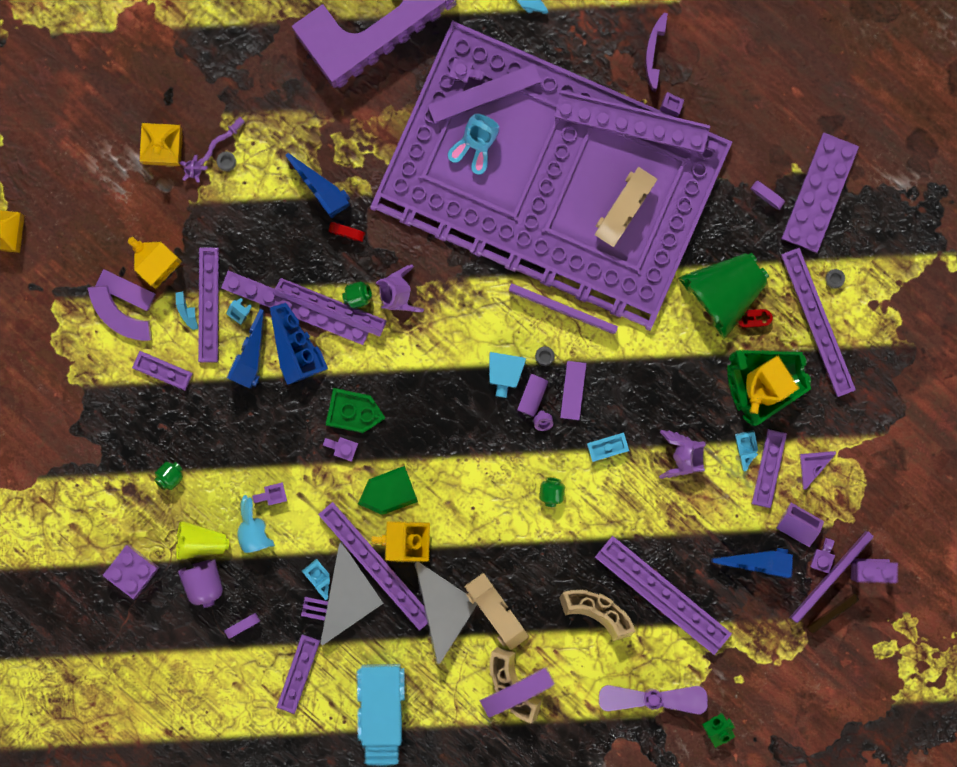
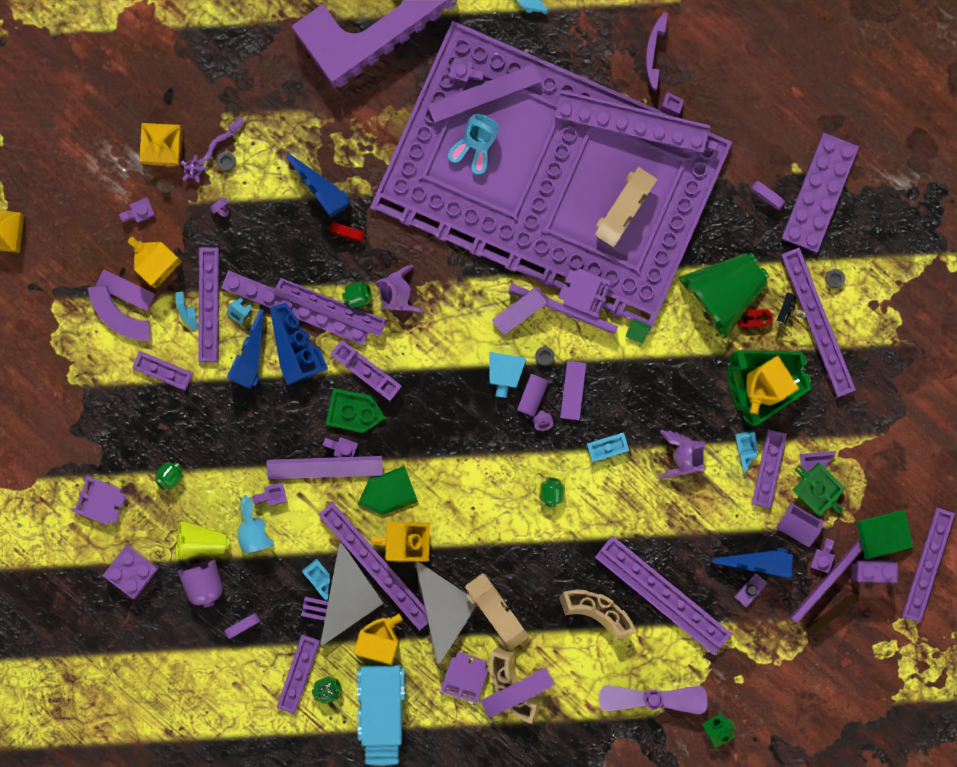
none -> medium lavender plate [72,475,127,525]
none -> medium lavender plate [119,197,155,223]
none -> medium lavender tile [210,197,229,217]
none -> medium lavender tile [266,456,383,479]
none -> green head [312,676,342,704]
none -> medium lavender slope [330,340,402,401]
none -> yellow piece [354,614,403,664]
none -> medium lavender plate [440,651,488,706]
none -> medium lavender tile [492,286,549,335]
none -> medium lavender plate [558,268,613,318]
none -> green tile [626,319,651,344]
none -> medium lavender piece [735,573,767,607]
none -> black piece [776,292,807,326]
none -> green plate [792,462,845,517]
none -> green tile [856,510,913,559]
none -> medium lavender tile [901,507,955,623]

